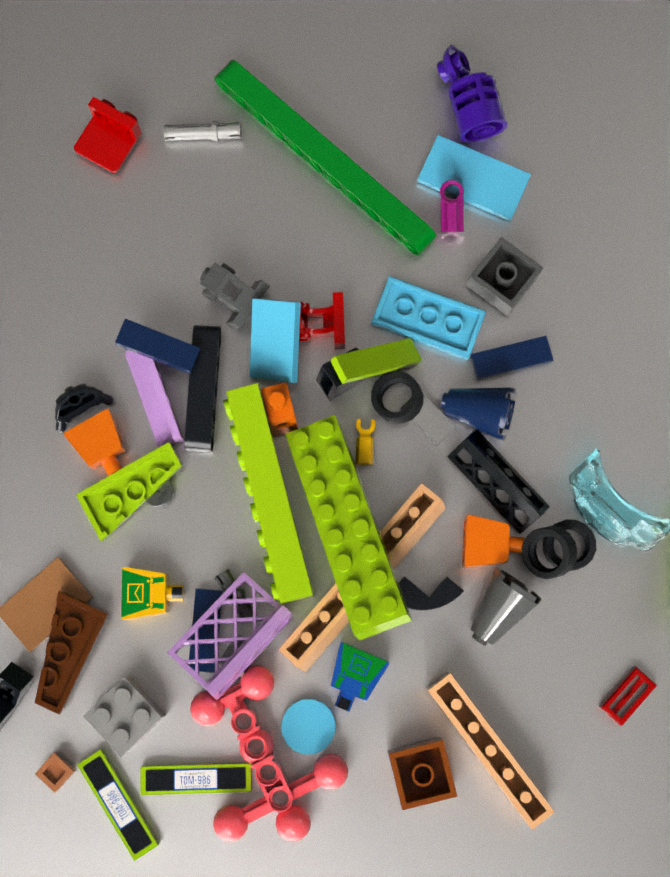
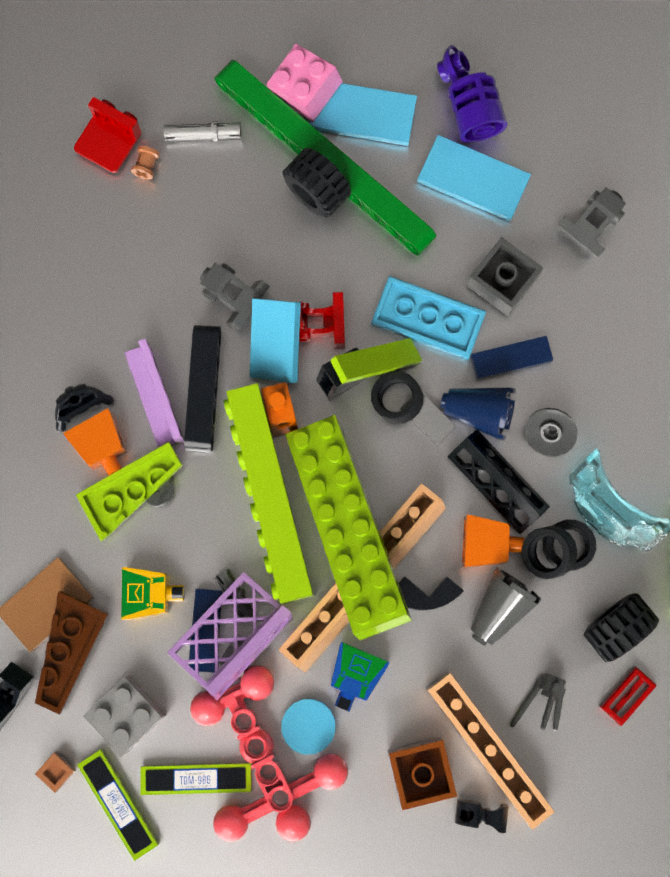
dark blue tile [115,319,200,374] -> none
yellow bar [355,419,376,466] -> none
magenta piece [440,180,464,232] -> none
none -> nougat bush [131,146,160,180]
none -> bright pink brick [266,44,343,122]
none -> black tyre [282,148,351,218]
none -> medium azure tile [310,83,417,146]
none -> black leg [455,799,509,833]
none -> dark grey plant [510,673,566,731]
none -> dark grey dish [525,408,578,457]
none -> dark grey tile [558,187,626,257]
none -> black tyre [583,593,660,662]

